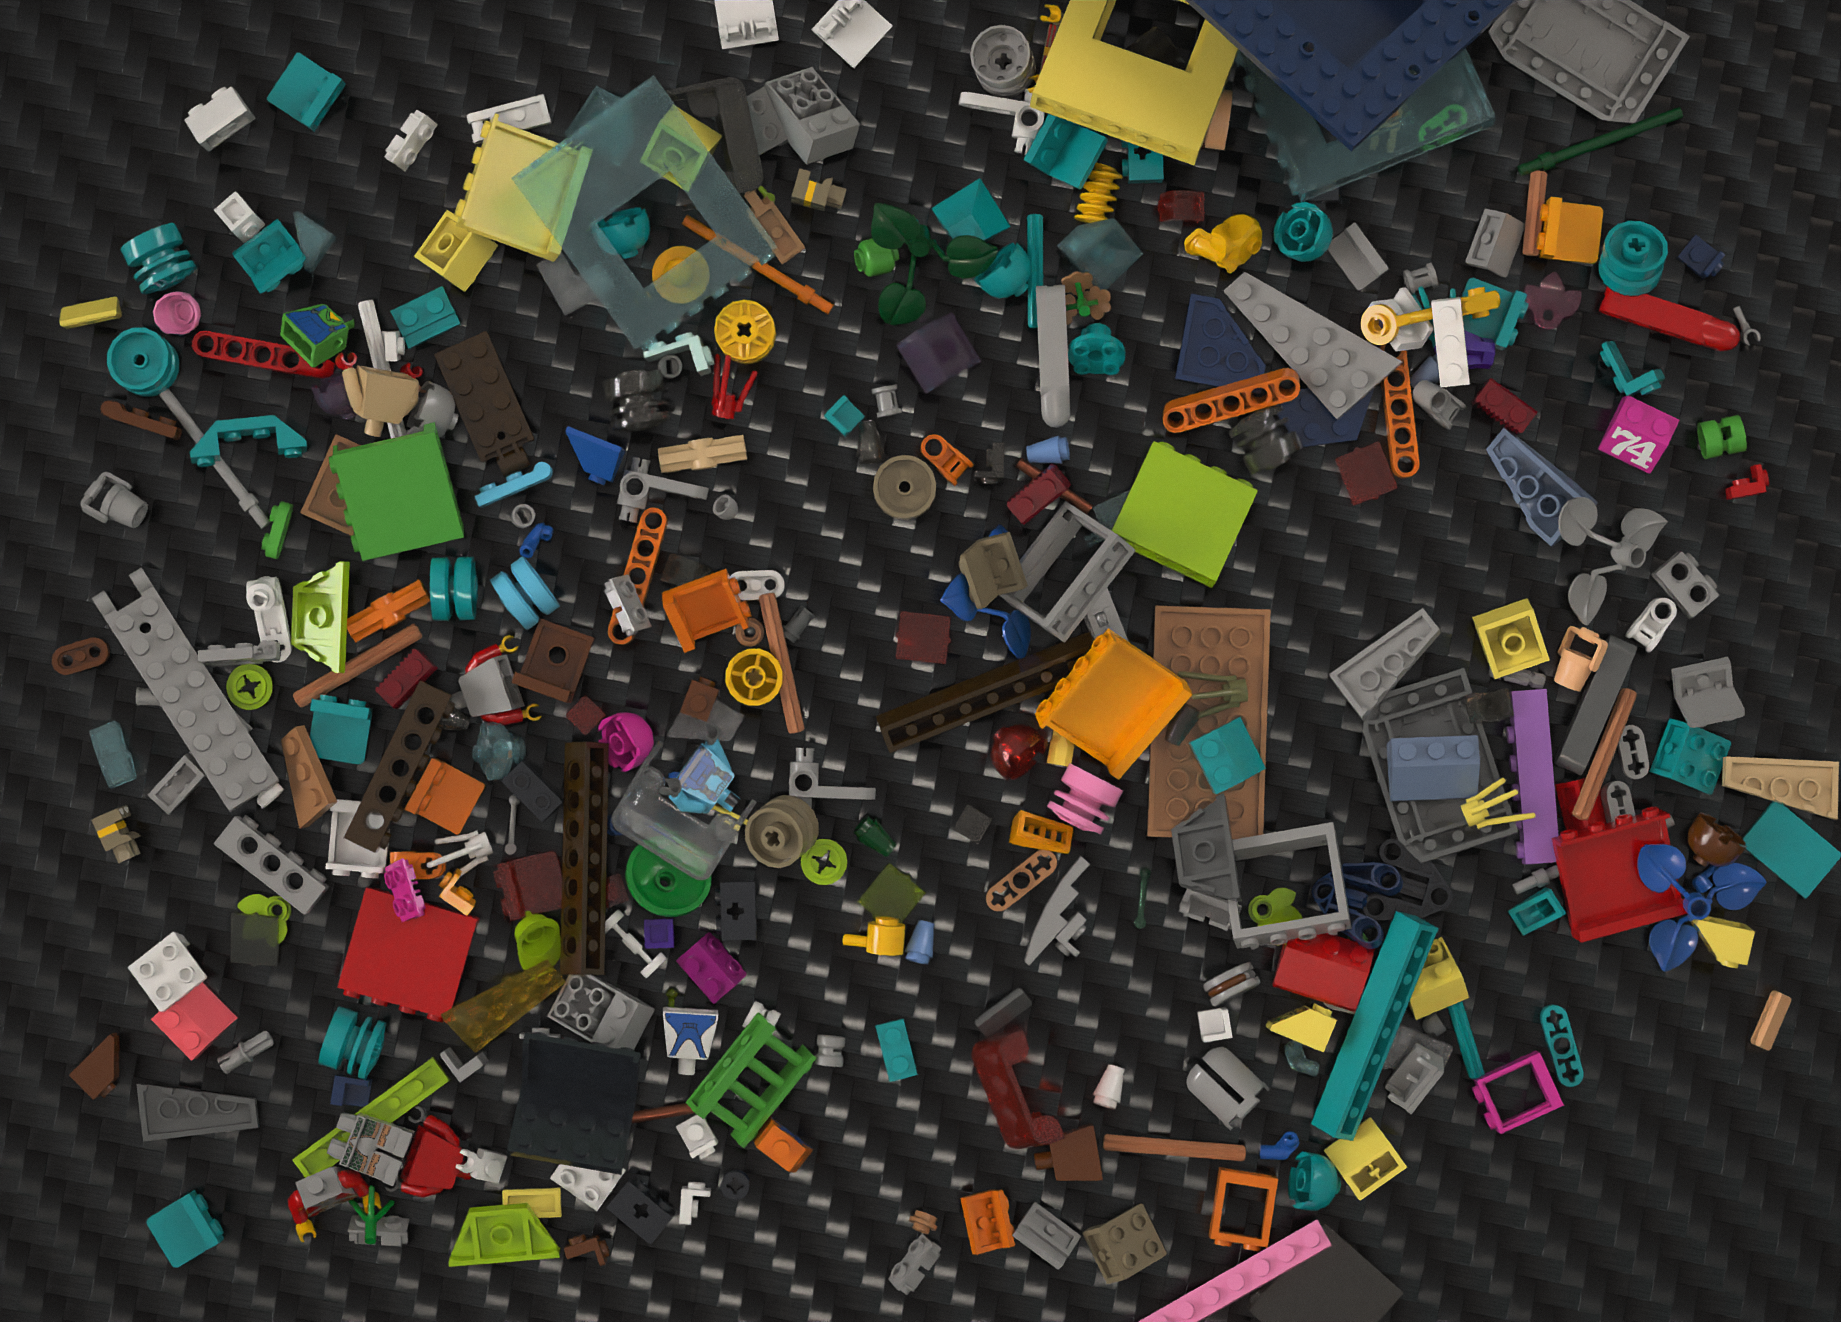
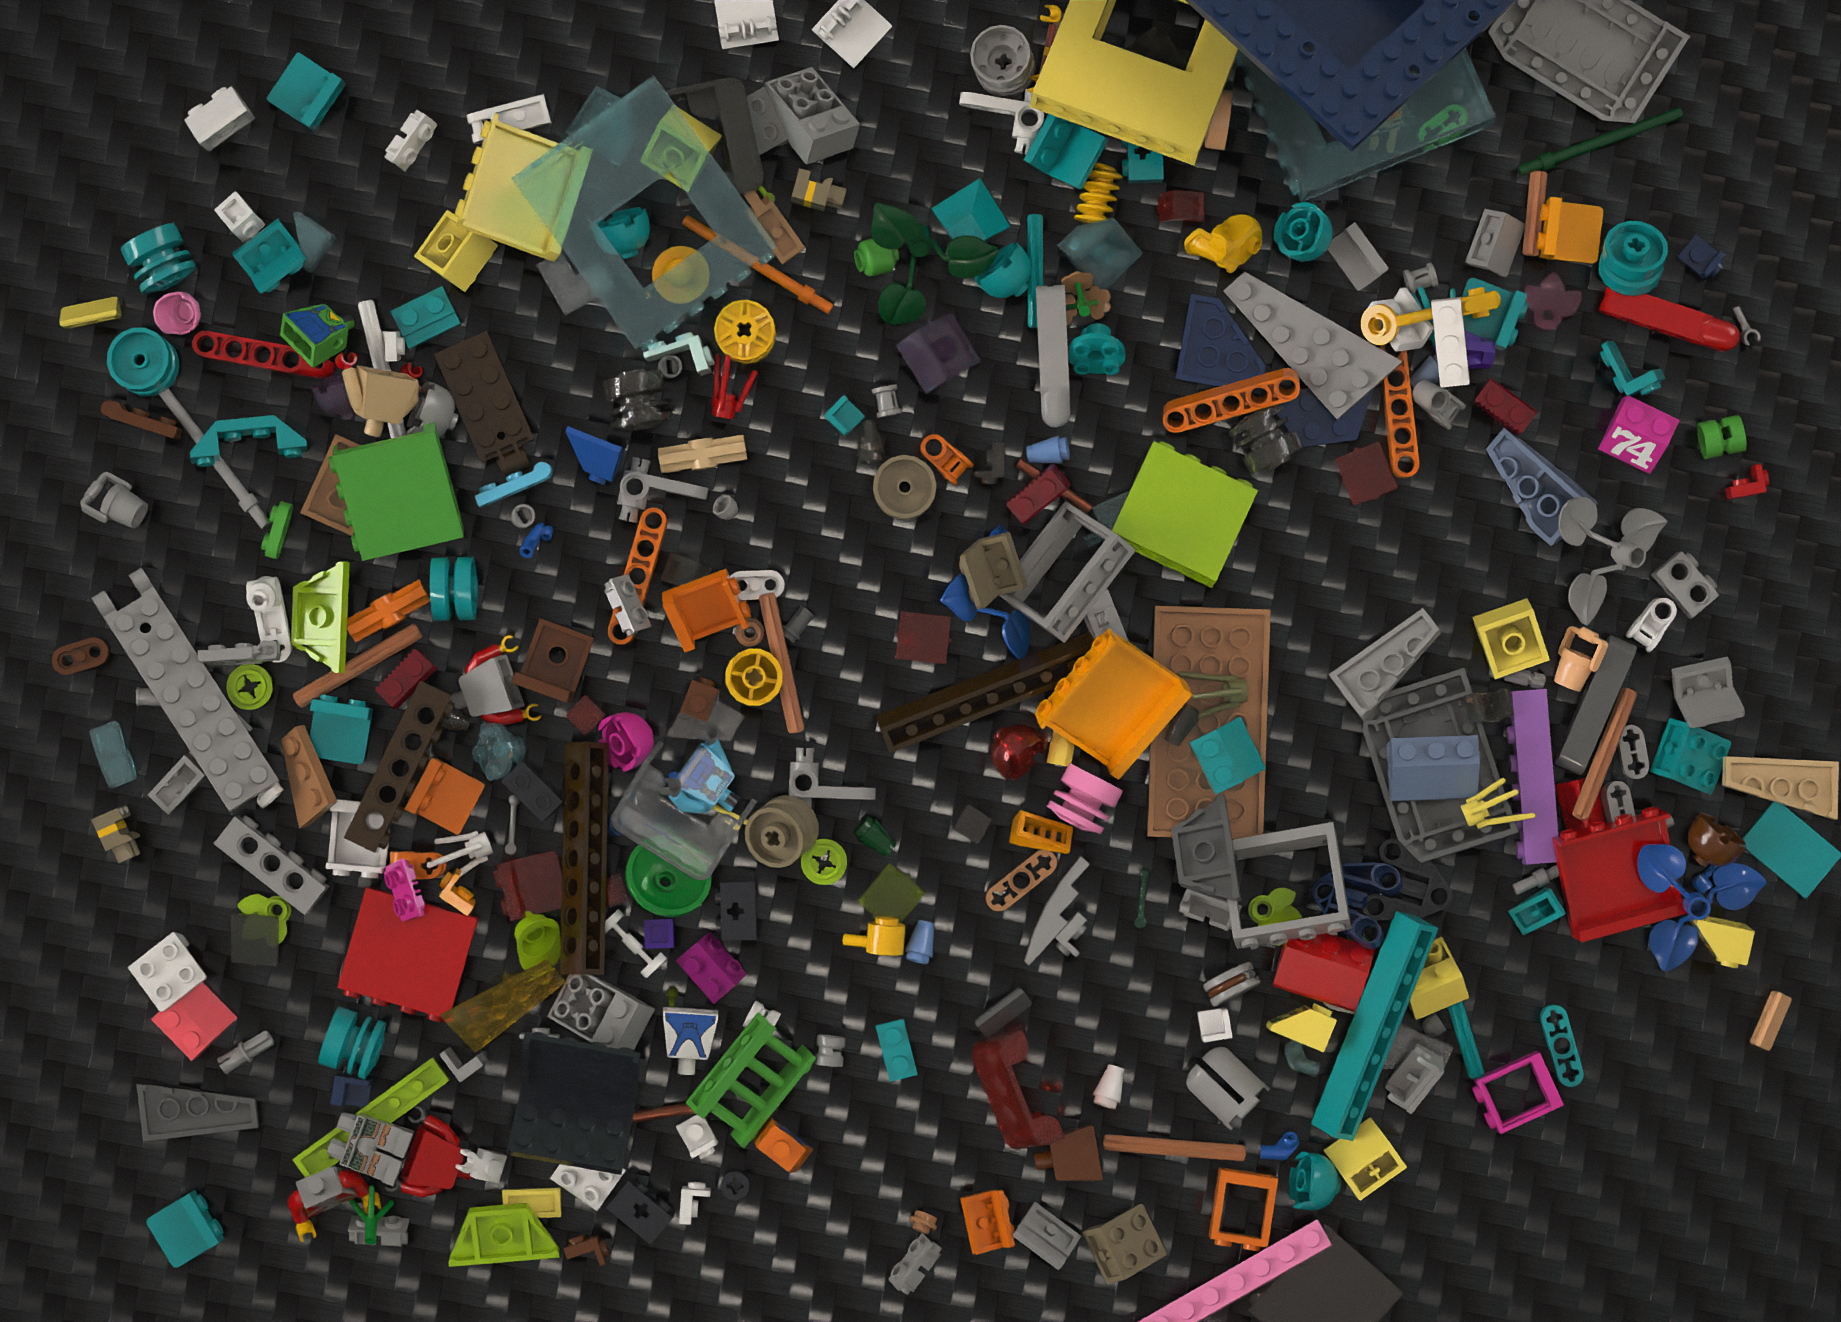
reddish brown slope [69,1032,119,1100] -> none
medium azure wheel [490,556,560,630] -> none

